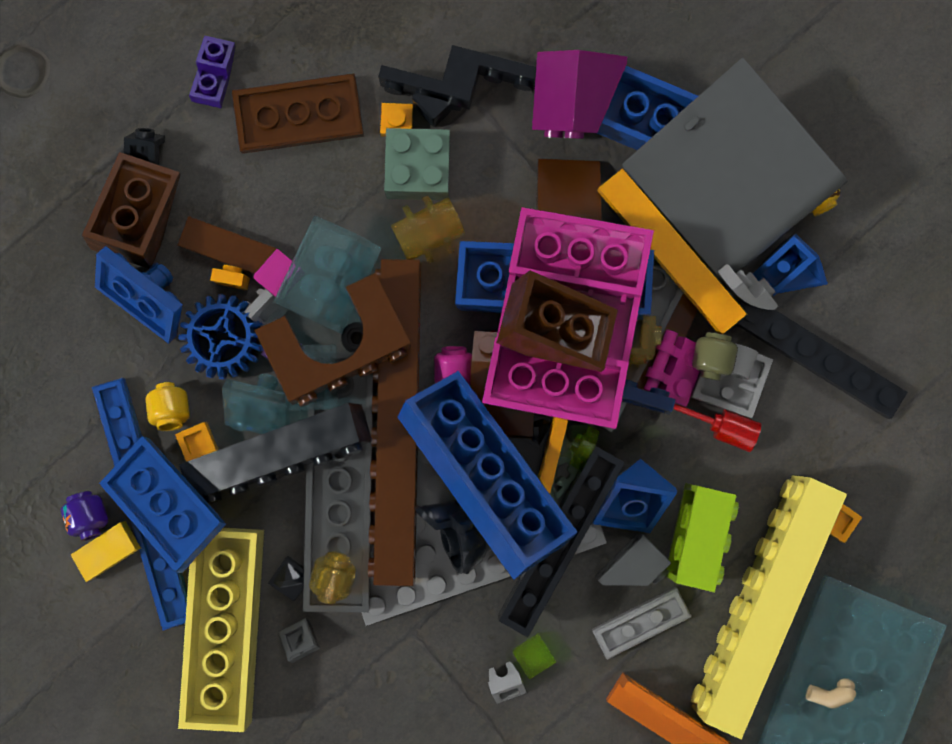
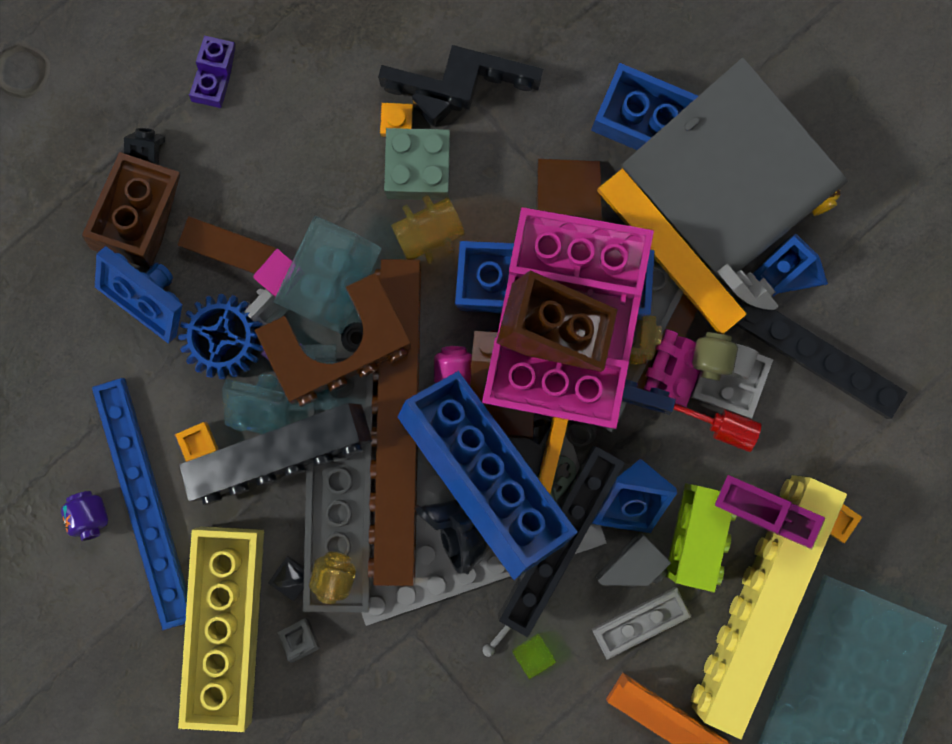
yellow tile [71,521,141,582] -> none
blue plate [99,436,226,573] -> none
yellow head [145,382,190,431] -> none
light orange plate [210,265,250,290] -> none
reddish brown tile [232,73,364,154] -> none
light grey tile [488,662,527,704] -> none
magenta slope [532,50,628,139] -> none
clear neon green plate [568,425,600,470] -> none
tan arm [806,678,857,708] -> none
none -> light grey hinge [482,625,511,657]
none -> magenta slope [715,475,825,550]

